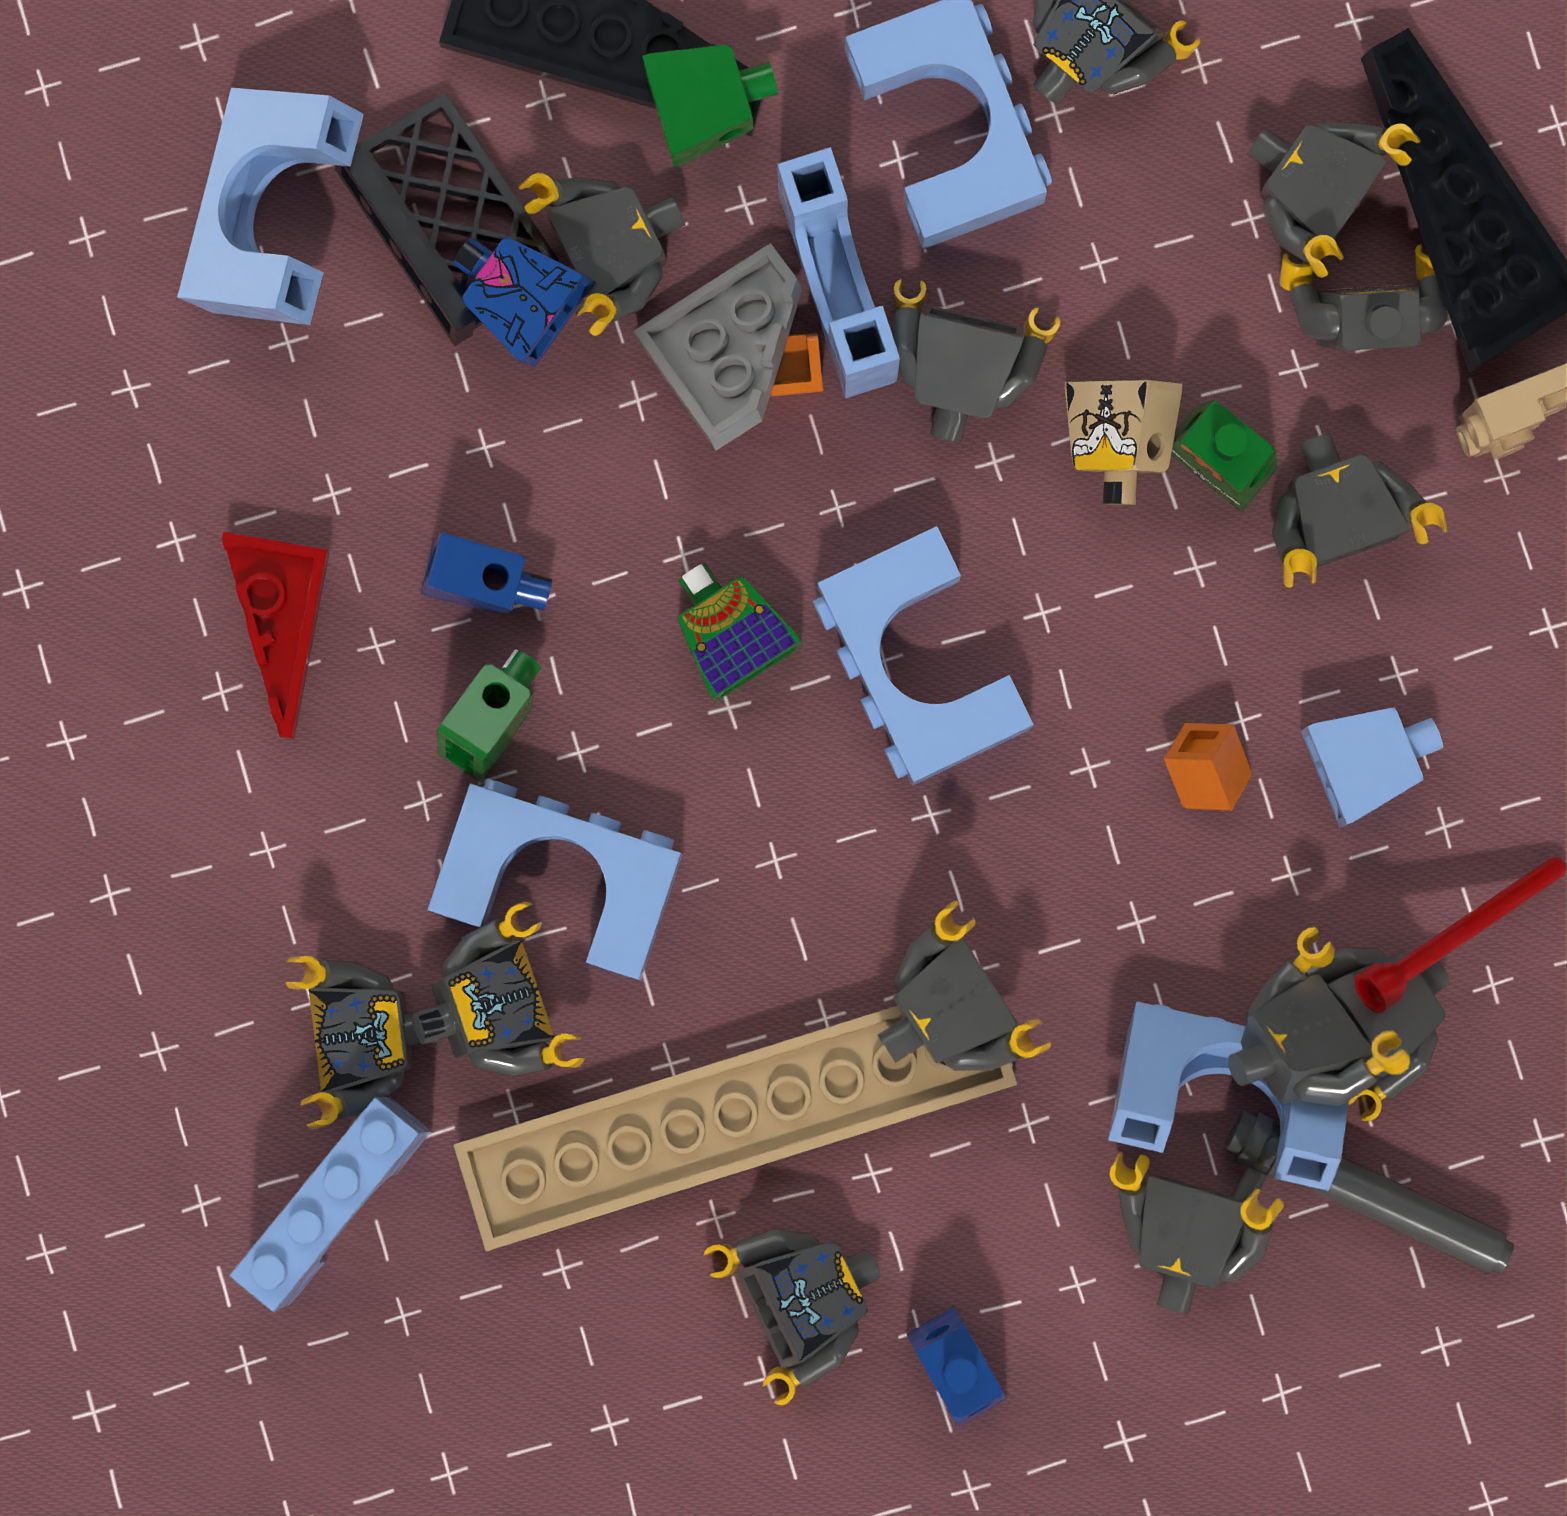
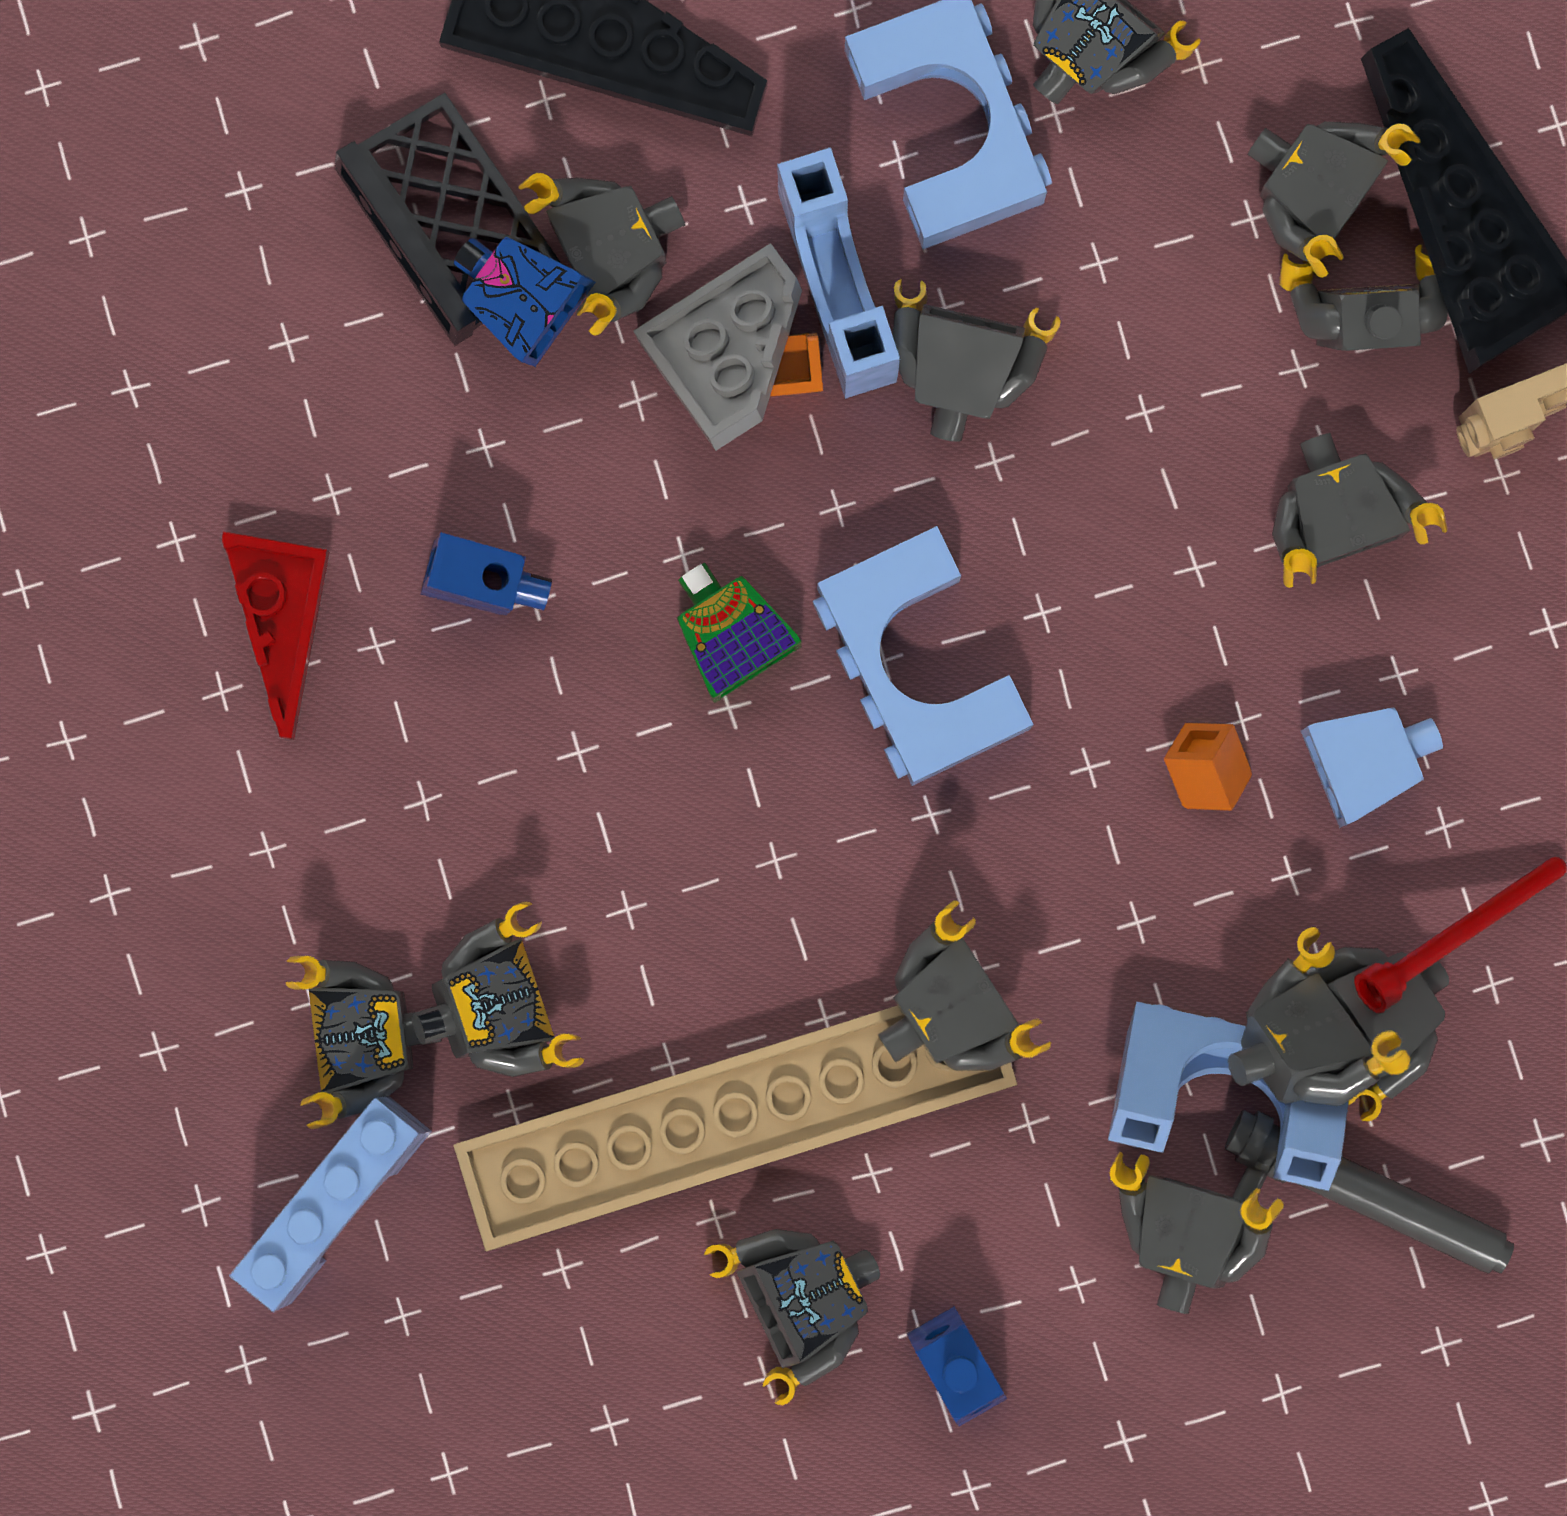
light blue arch [177,88,364,325] -> none
light blue arch [428,778,682,981] -> none
green torso [437,649,542,783] -> none
green torso [642,45,779,167] -> none
tan torso [1065,380,1182,505] -> none
green torso [1171,400,1277,513] -> none

